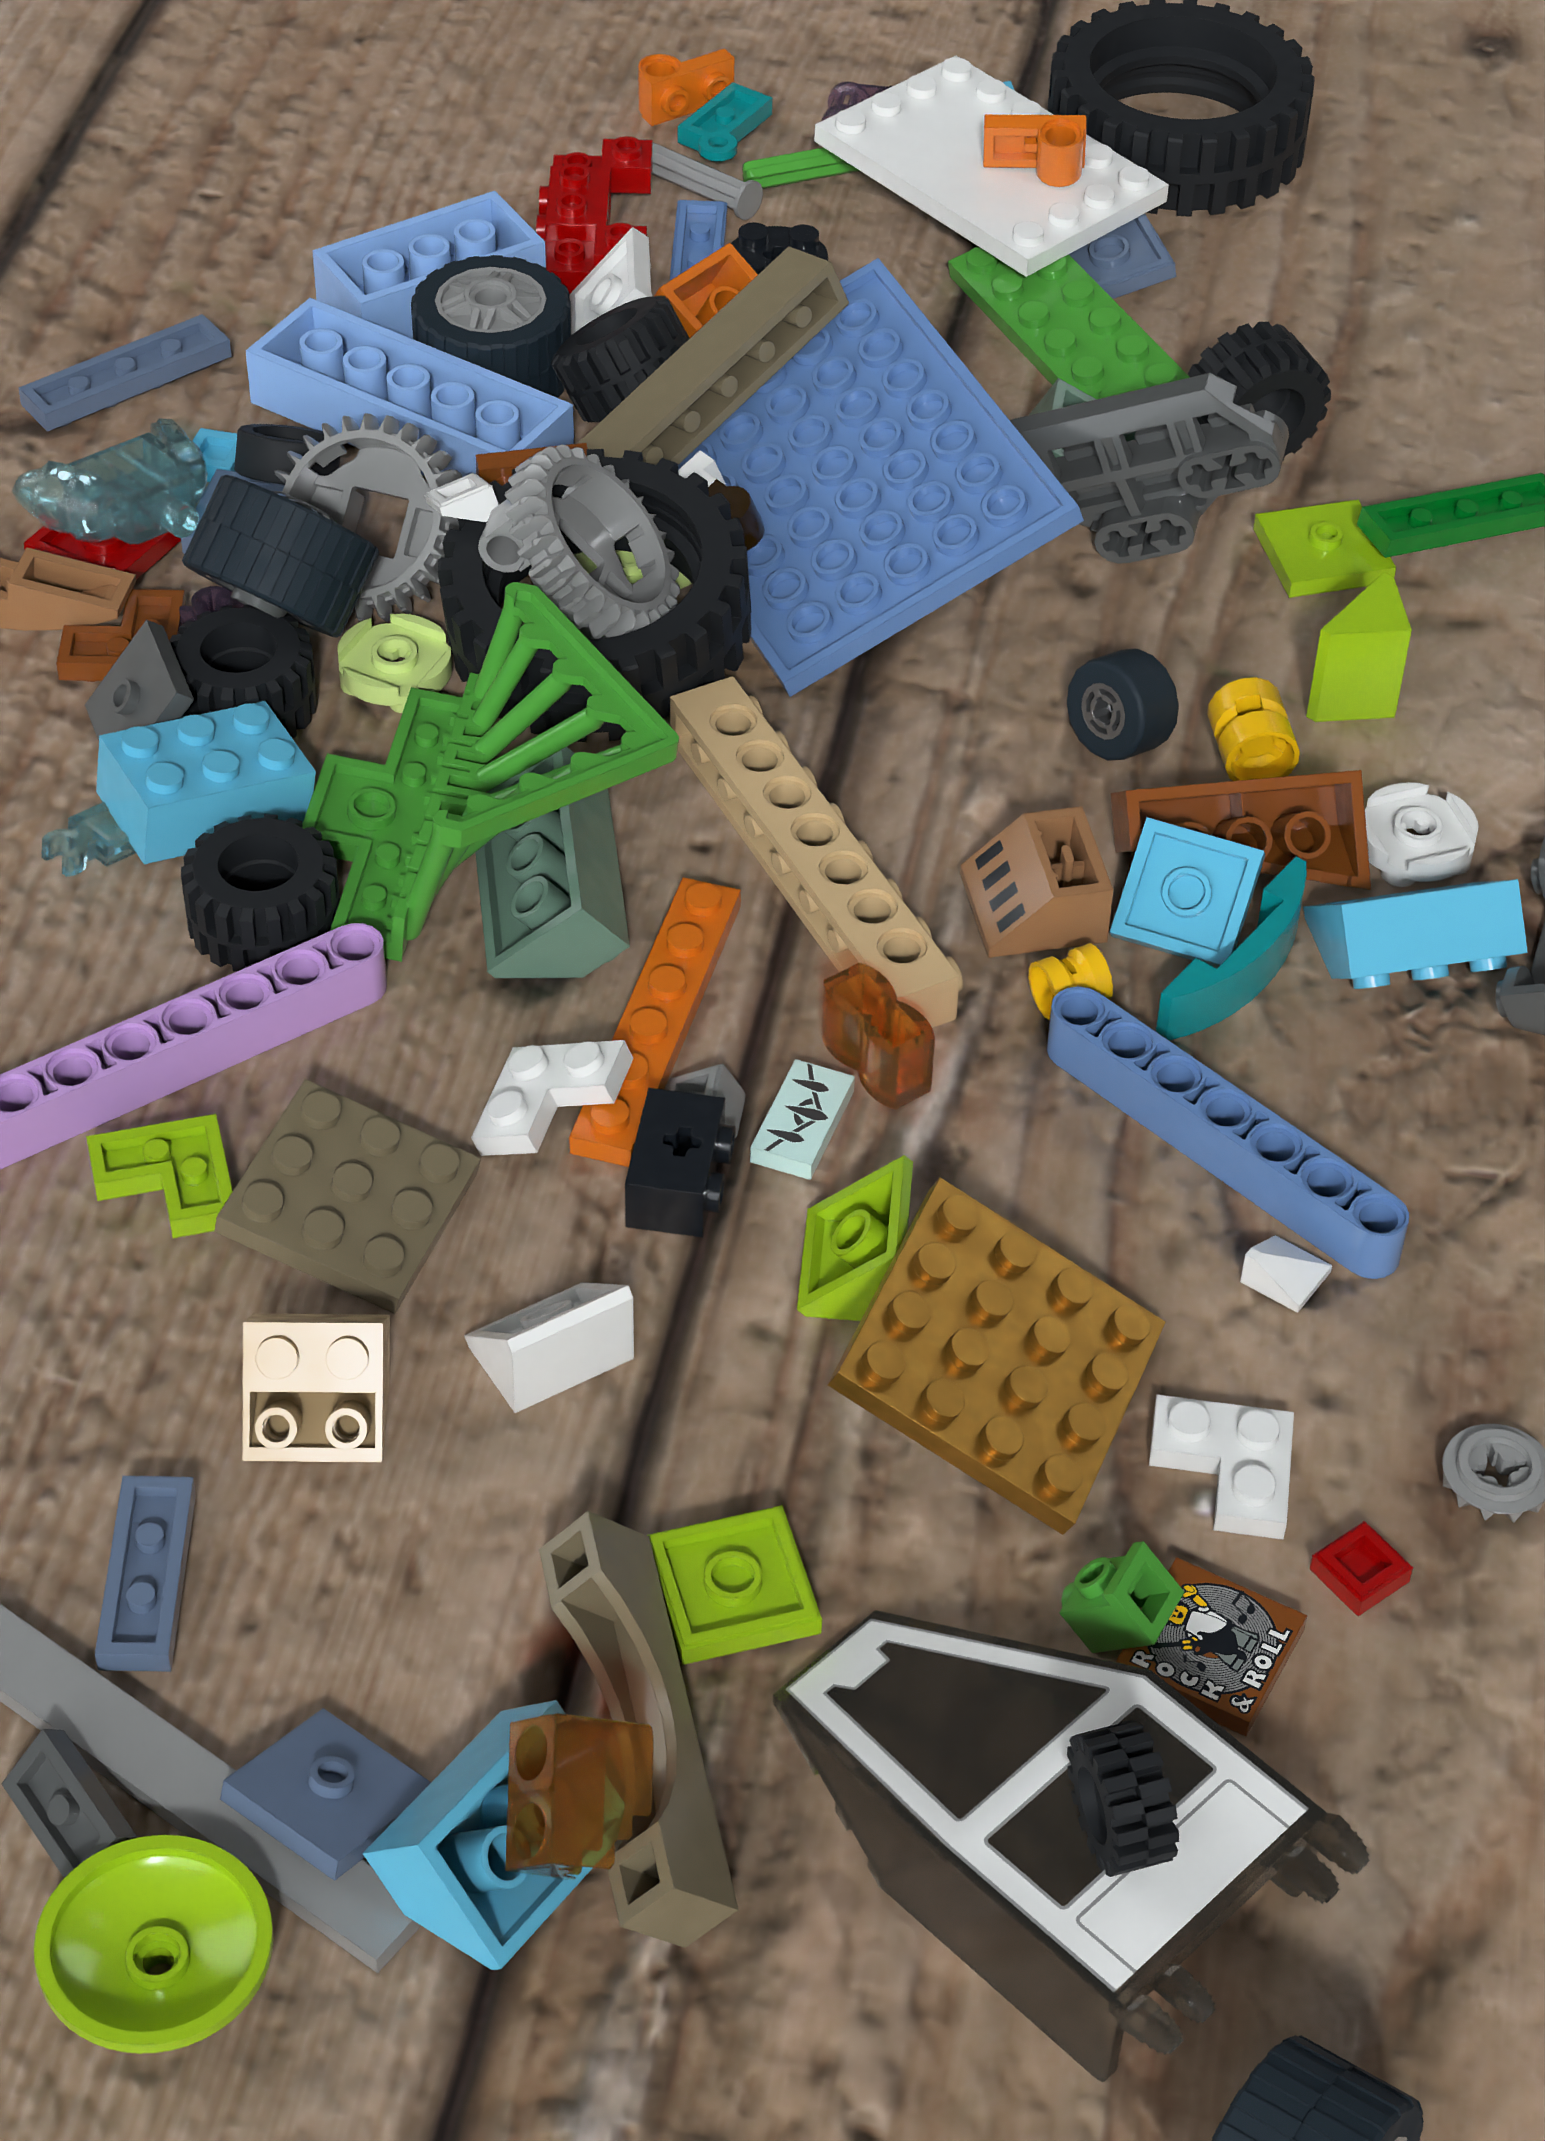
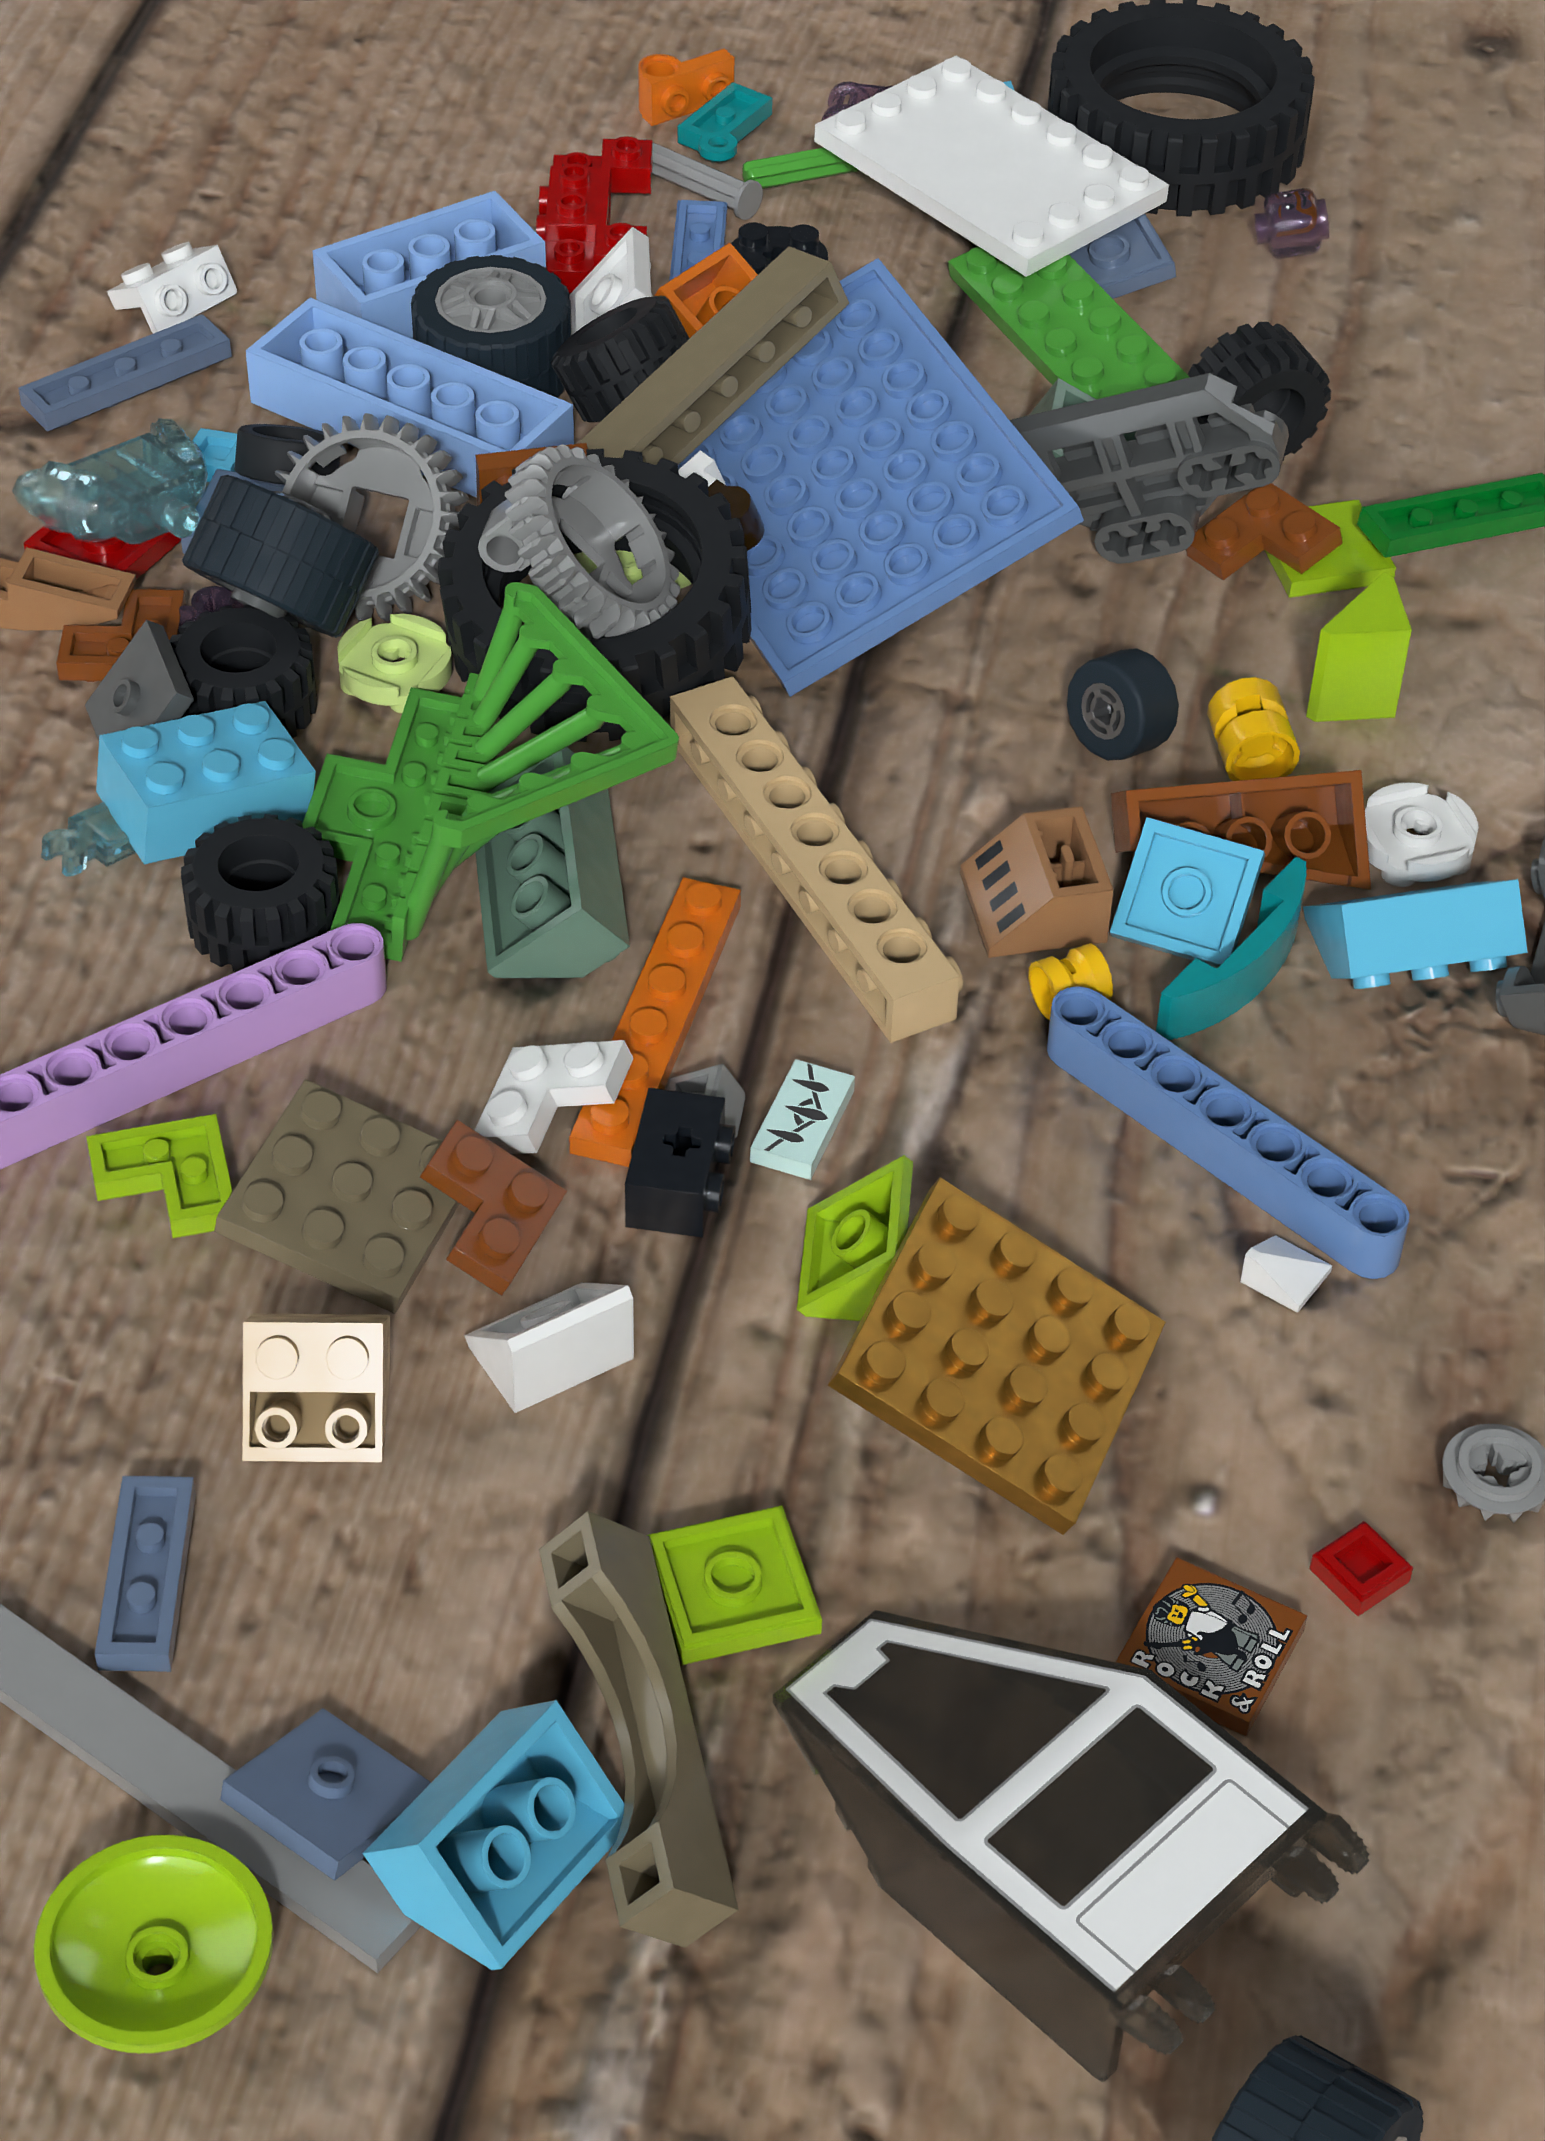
dark grey plate [1,1729,137,1878] -> none
white slope [424,473,499,522] -> none
clear orange piece [505,1713,654,1880] -> none
clear orange brick [821,962,935,1110] -> none
orange plate [983,114,1086,187] -> none
bright green brick [1059,1541,1184,1653] -> none
black tyre [1067,1720,1179,1877] -> none
white plate [1149,1395,1294,1540] -> none
none -> white bracket [107,242,237,334]
none -> dark orange plate [420,1119,567,1296]
none -> dark orange plate [1186,483,1343,580]
none -> head [1254,188,1329,259]

